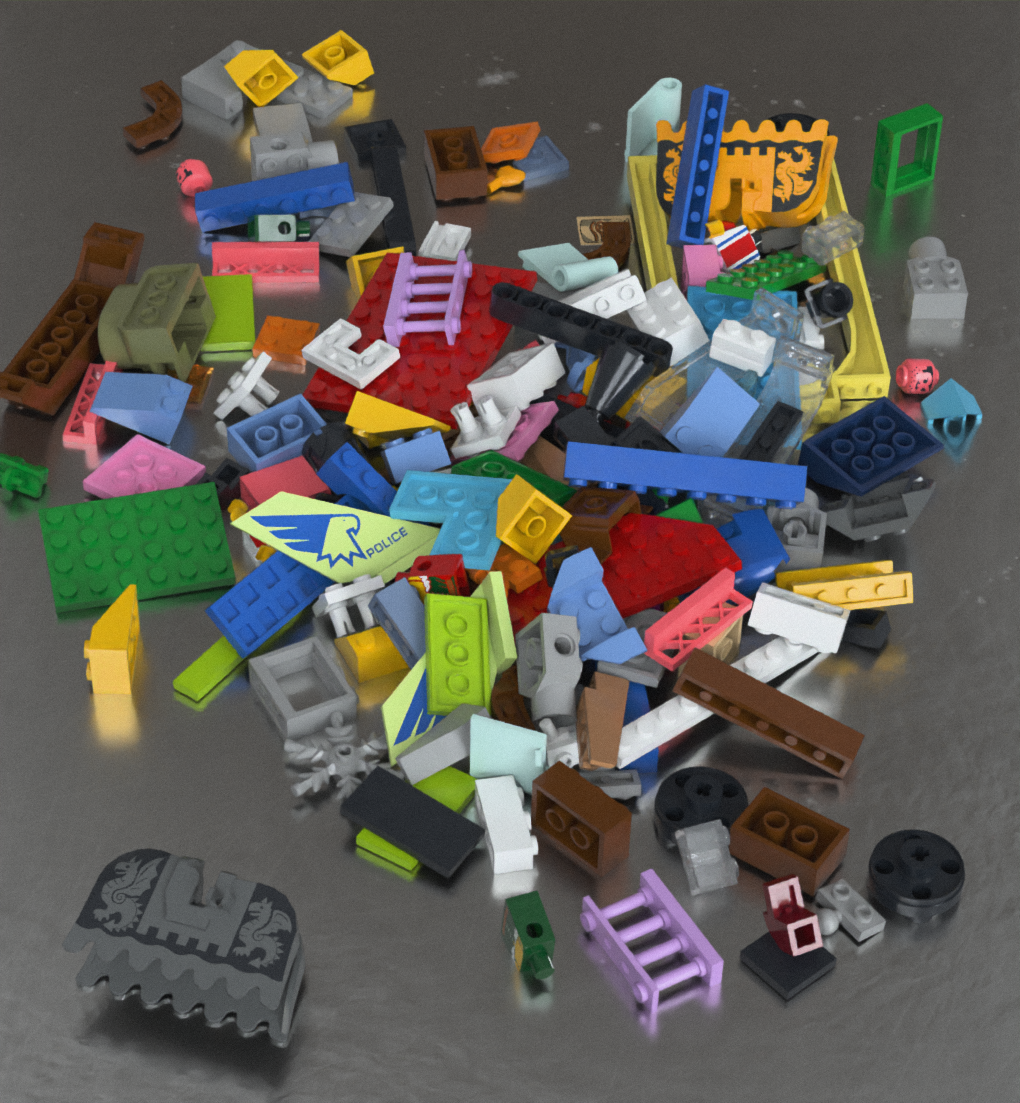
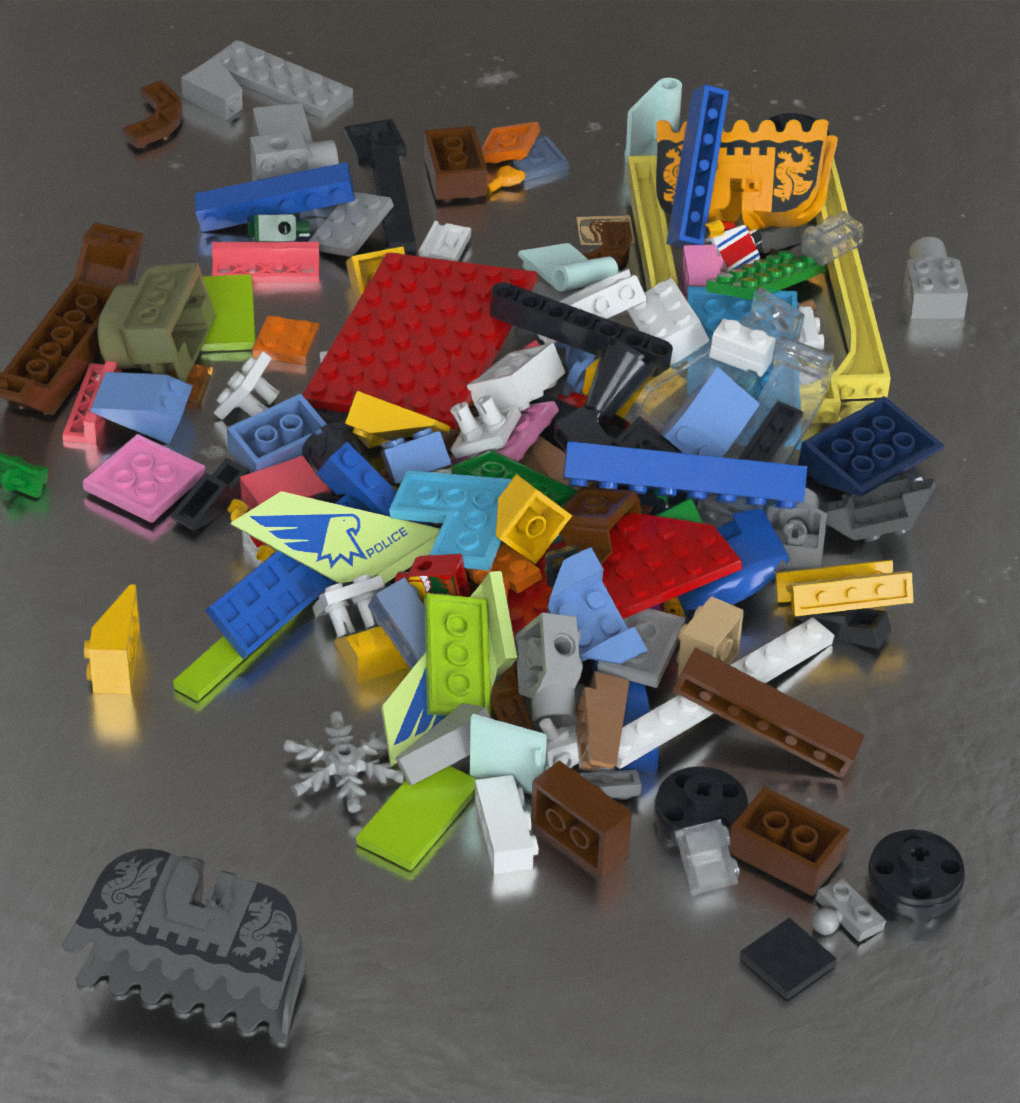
green plate [38,482,236,614] -> none
coral head [176,159,213,197] -> none
yellow slope [224,50,298,107] -> none
light grey window [248,636,359,740] -> none
yellow slope [301,30,374,85] -> none
white plate [301,318,400,389] -> none
black tile [340,766,485,878] -> none
lavender fence [383,250,473,347] -> none
dark green torso [500,890,555,979] -> none
lavender fence [580,869,724,1014] -> none
coral fence [644,568,753,672] -> none
white brick [748,582,851,653] -> none
dark red brick [762,874,823,957] -> none
black piece [805,278,853,329] -> none
green window [870,103,943,197] -> none
coral head [896,358,939,395] -> none
medium azure slope [920,378,982,424] -> none

